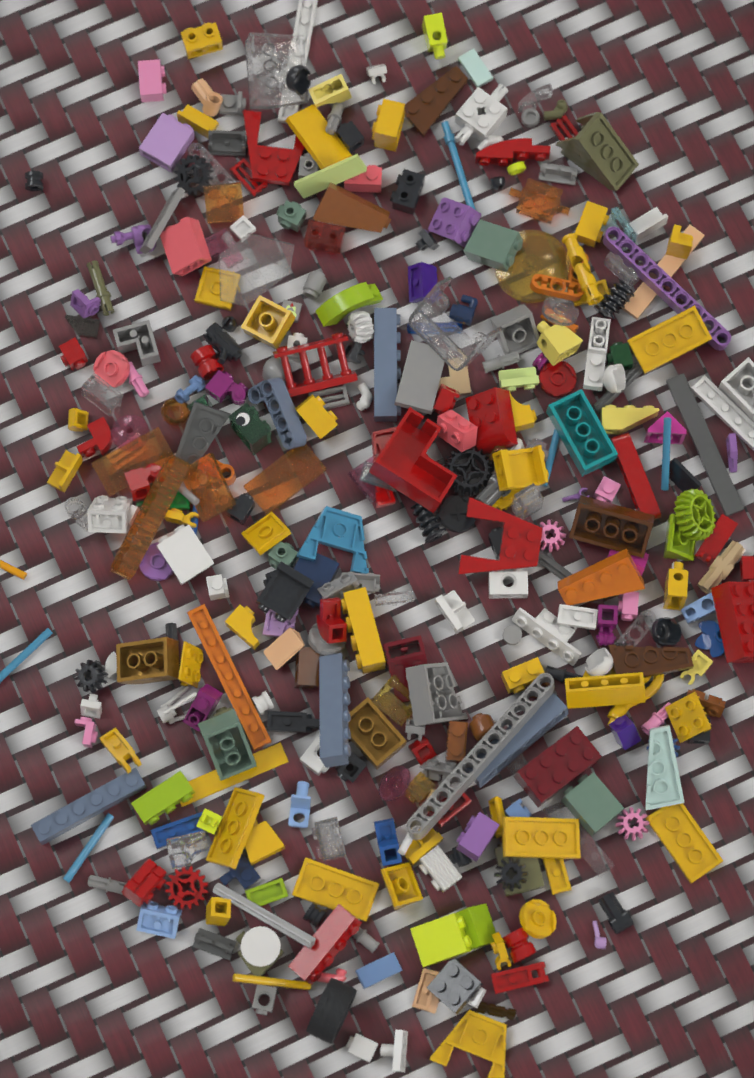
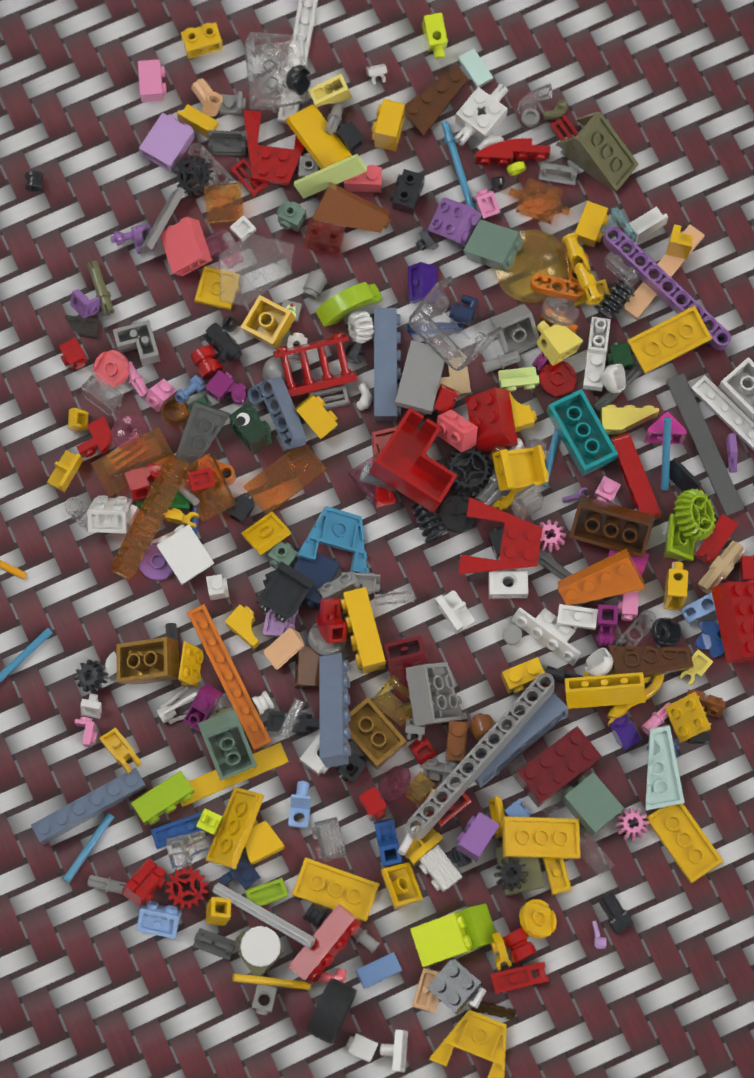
none -> bright pink bracket [145,379,178,412]
none -> red bracket [185,467,215,494]
none -> clear pin [278,698,306,739]
none -> red brick [359,787,387,821]
none -> bright pink bracket [473,189,500,219]

